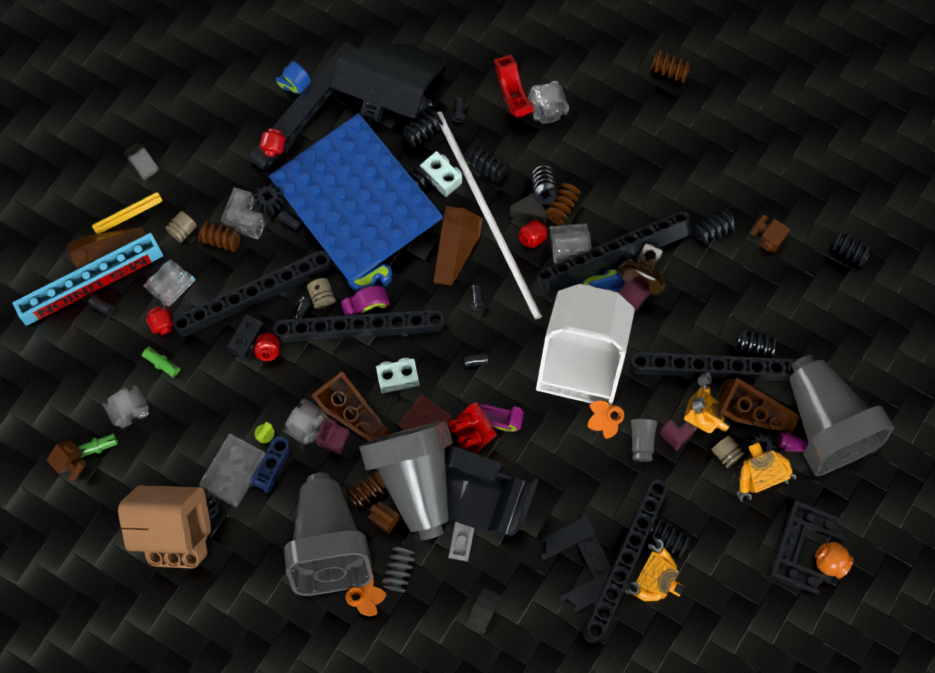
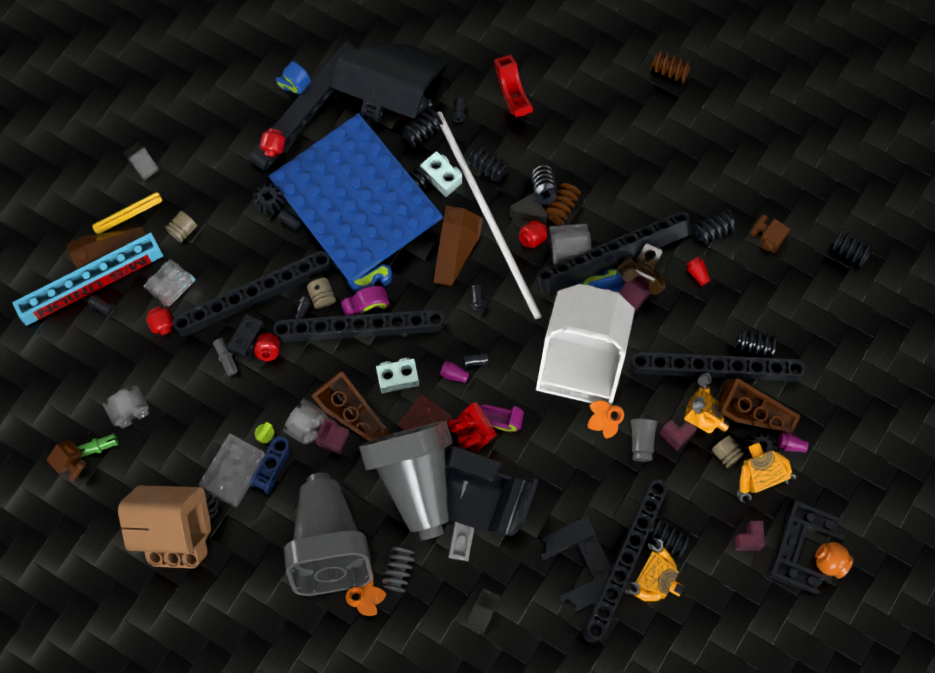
bright green pin [142,346,180,378] -> none
reddish brown piece [198,220,241,252] -> none
clear brick [221,187,265,239] -> none
reddish brown piece [347,471,387,511] -> none
reddish brown brick [368,501,400,534] -> none
clear brick [528,81,569,124] -> none
dark grey cone [789,355,894,476] -> none
none -> dark grey axle [213,338,238,376]
none -> magenta cone [439,361,469,383]
none -> red cone [686,257,711,286]
none -> clear pink piece [735,521,765,551]

